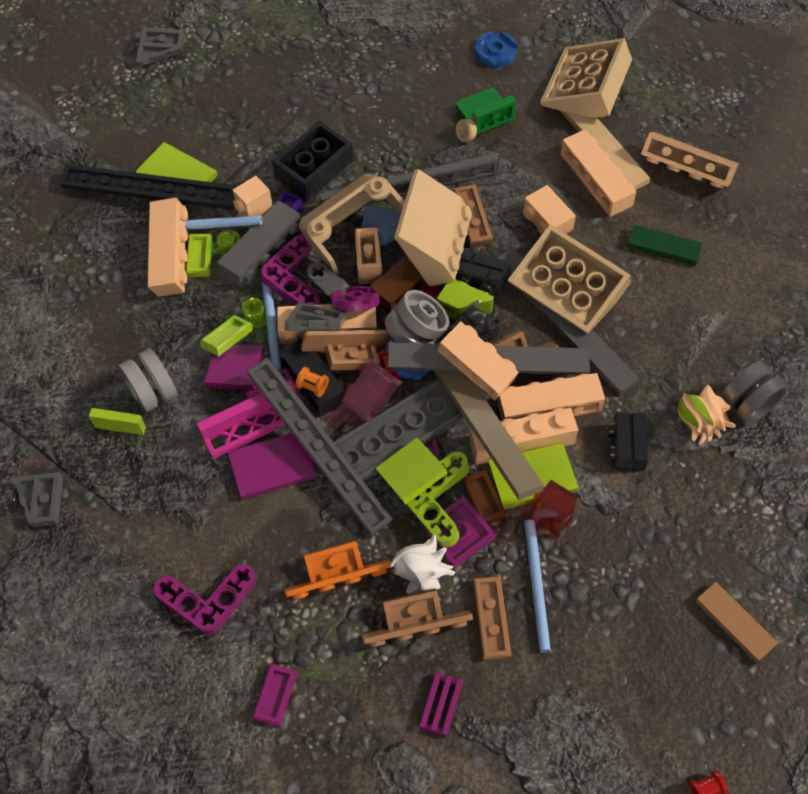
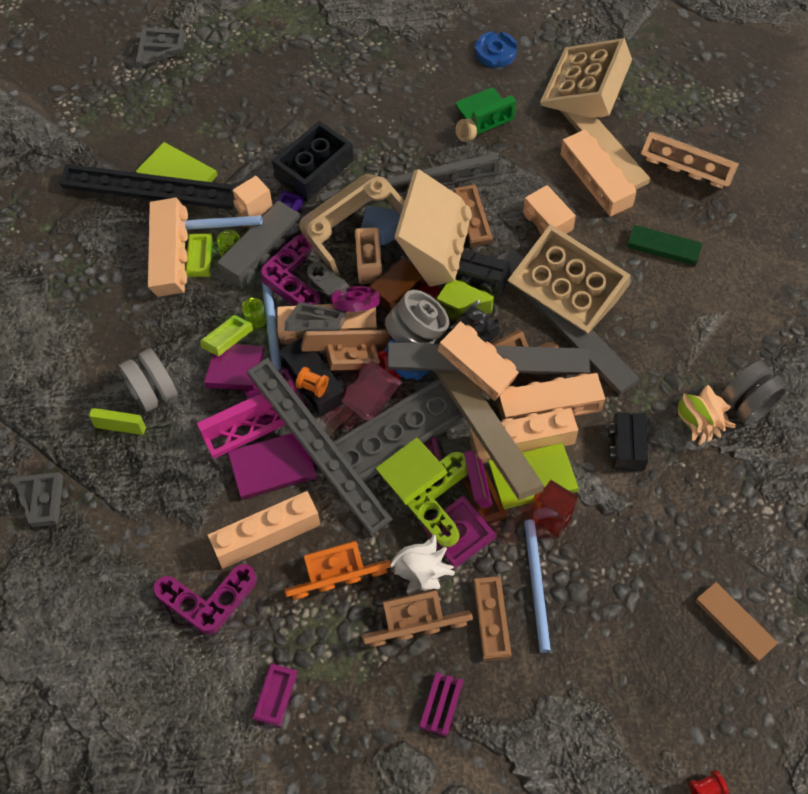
none -> light nougat brick [208,491,320,569]
none -> magenta tile [464,450,492,509]

